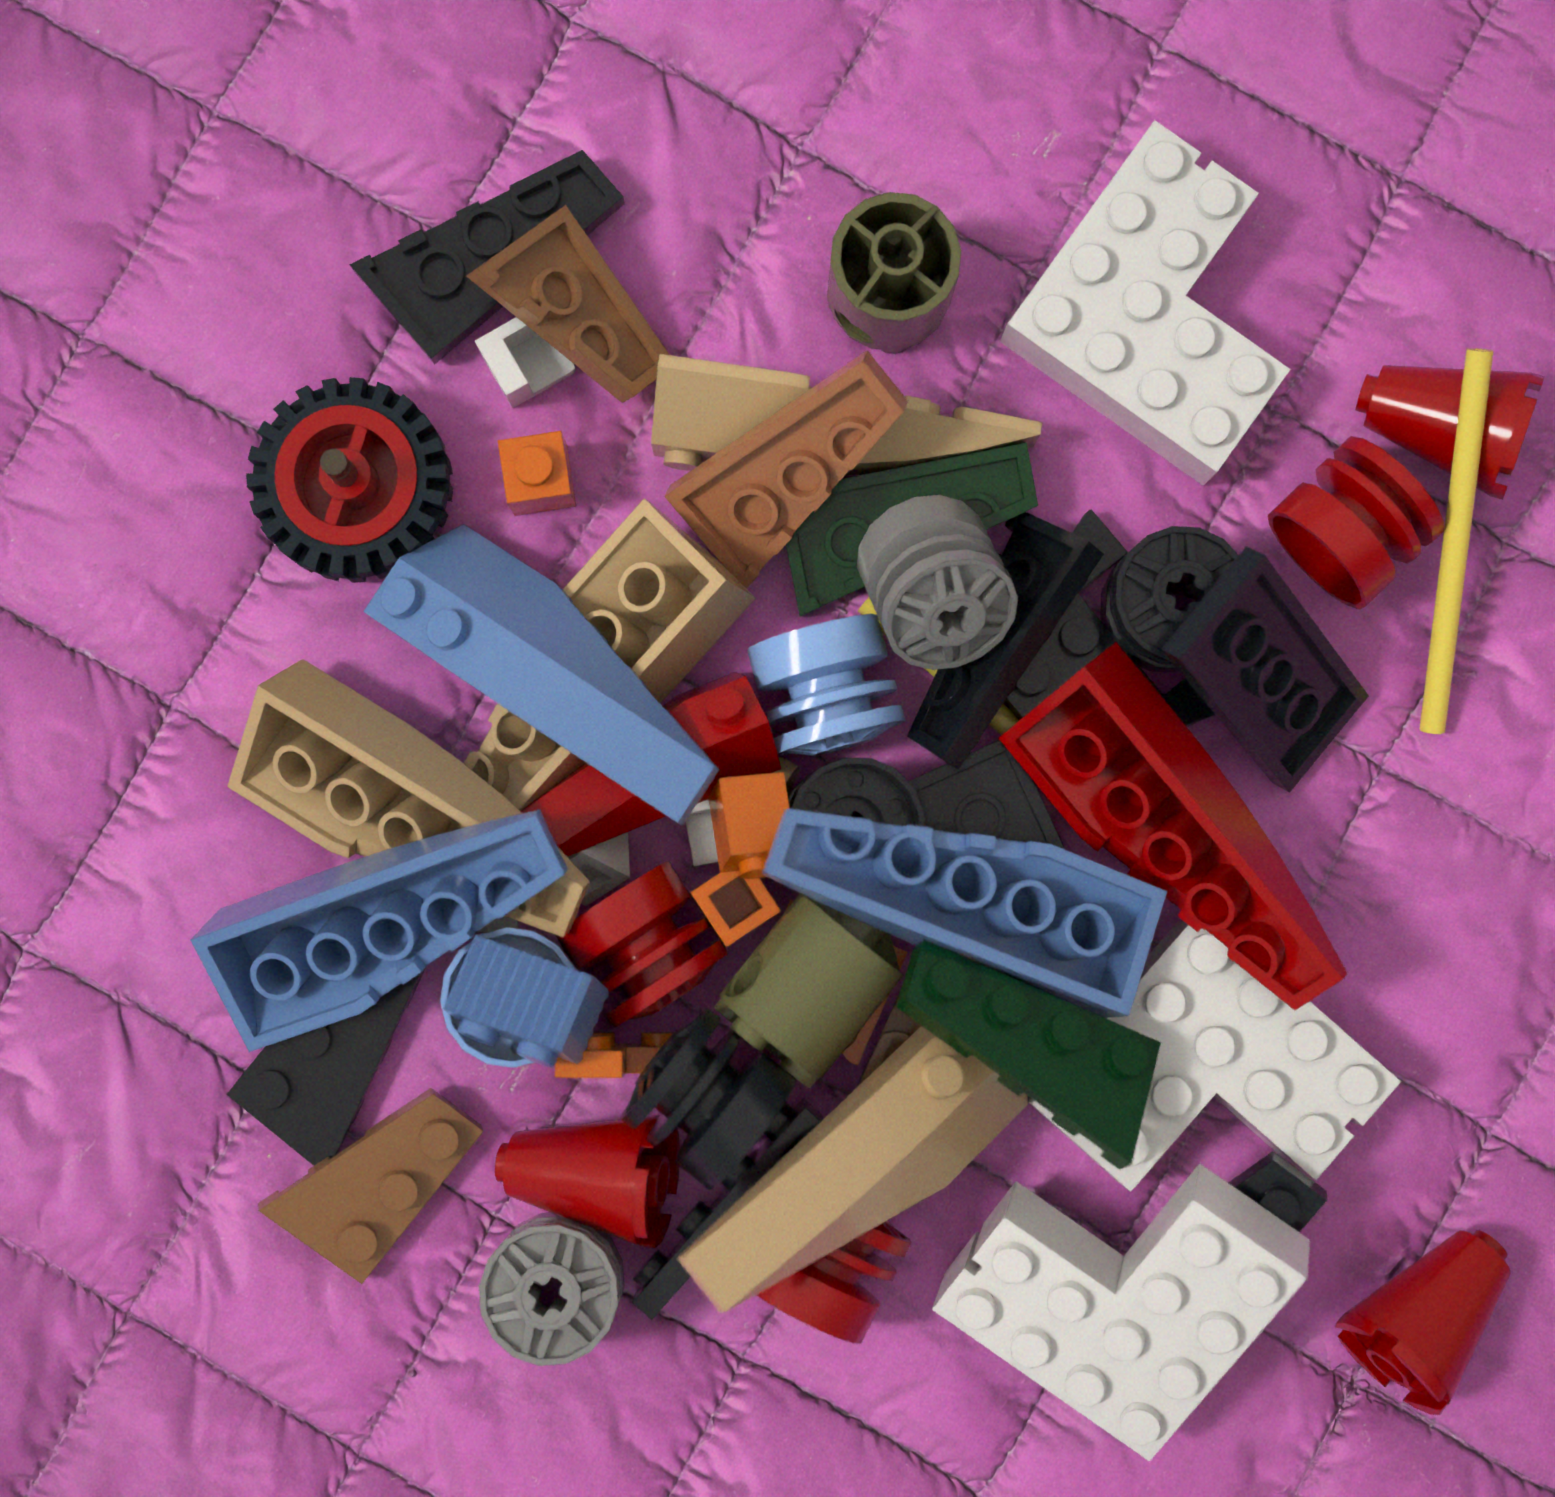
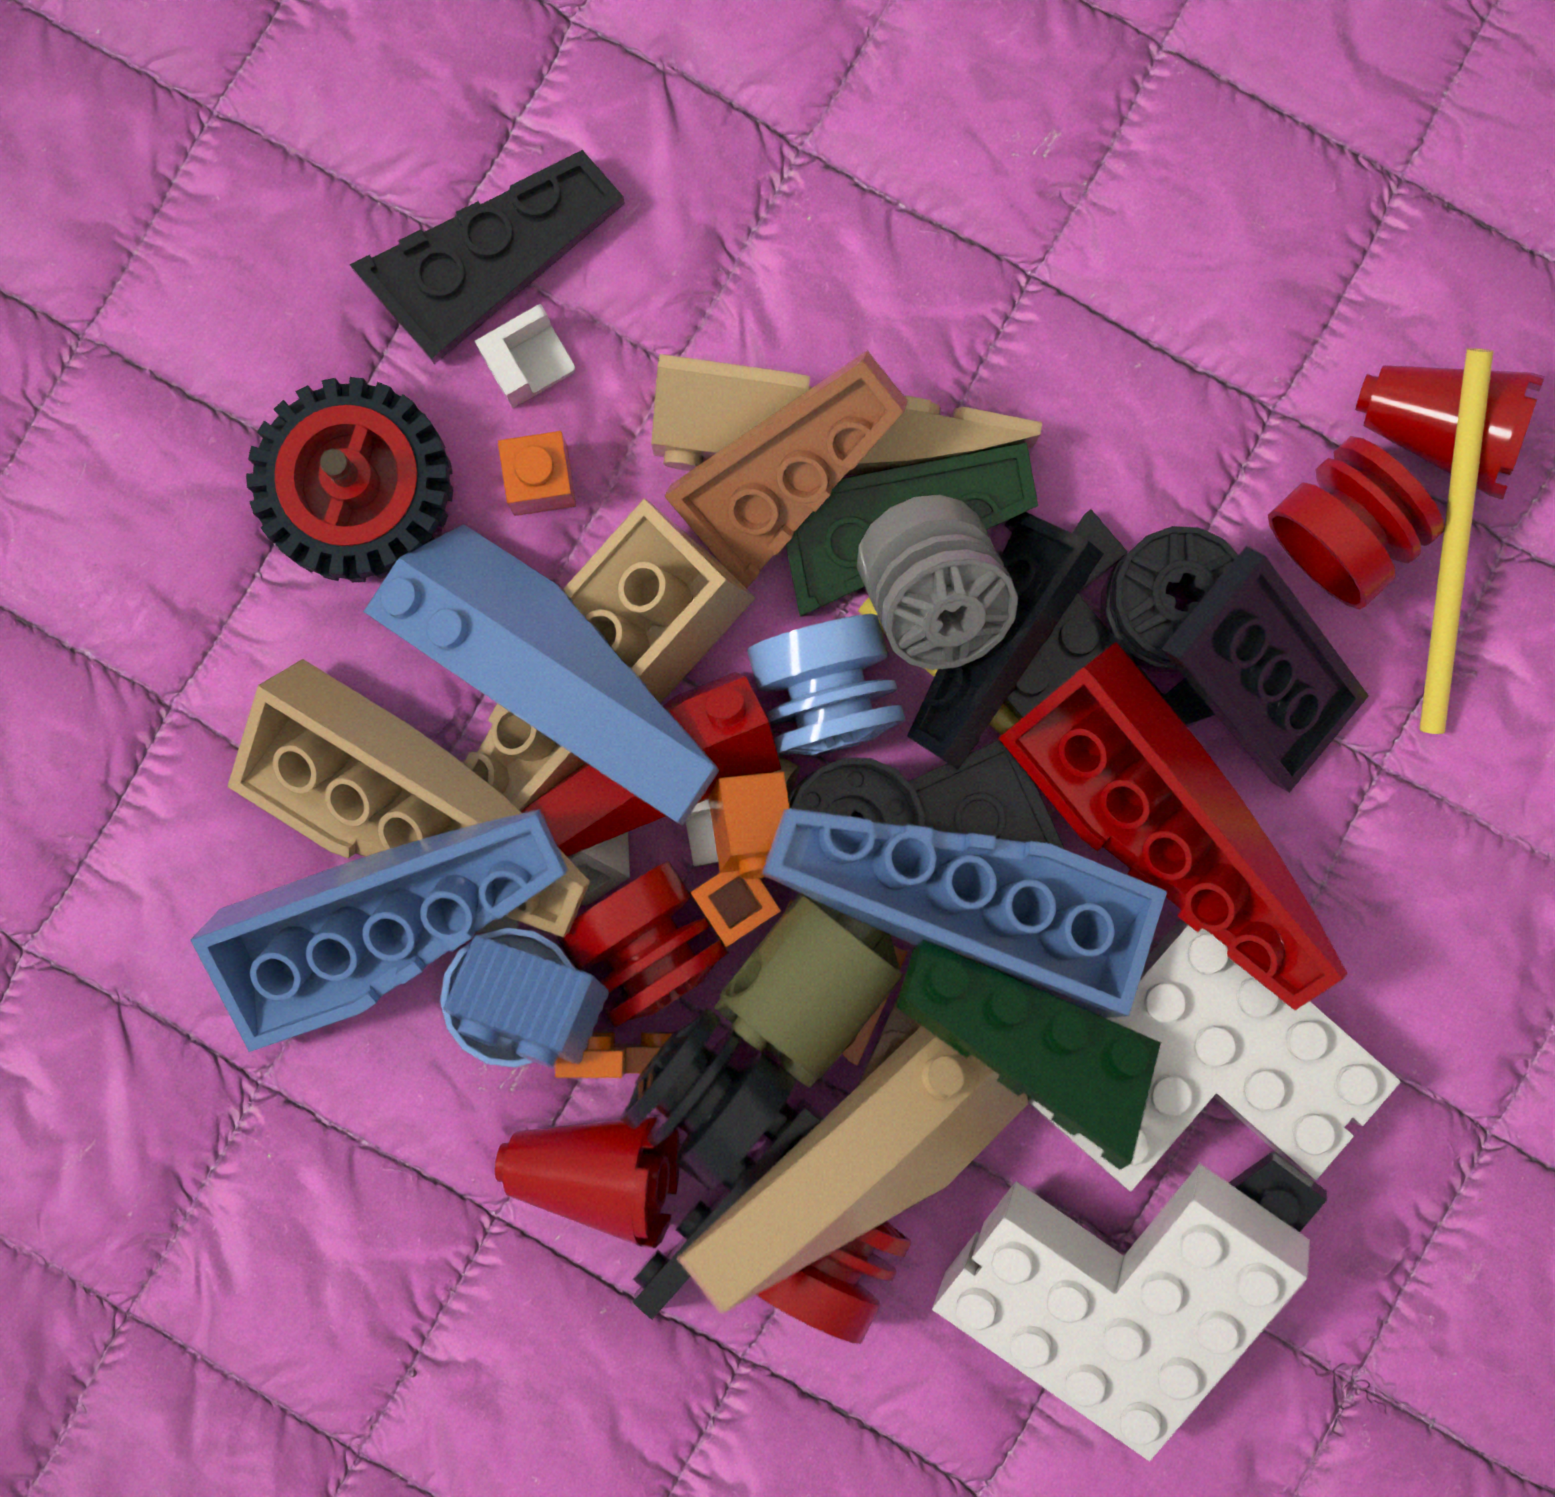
black wing [226,966,427,1166] -> none
medium nougat wing [258,1088,483,1284] -> none
medium nougat wing [466,205,670,403] -> none
light grey wheel [479,1212,624,1366] -> none
cylinder [827,192,961,354] -> none
white piece [1000,120,1291,486] -> none
red cone [1335,1230,1511,1415] -> none

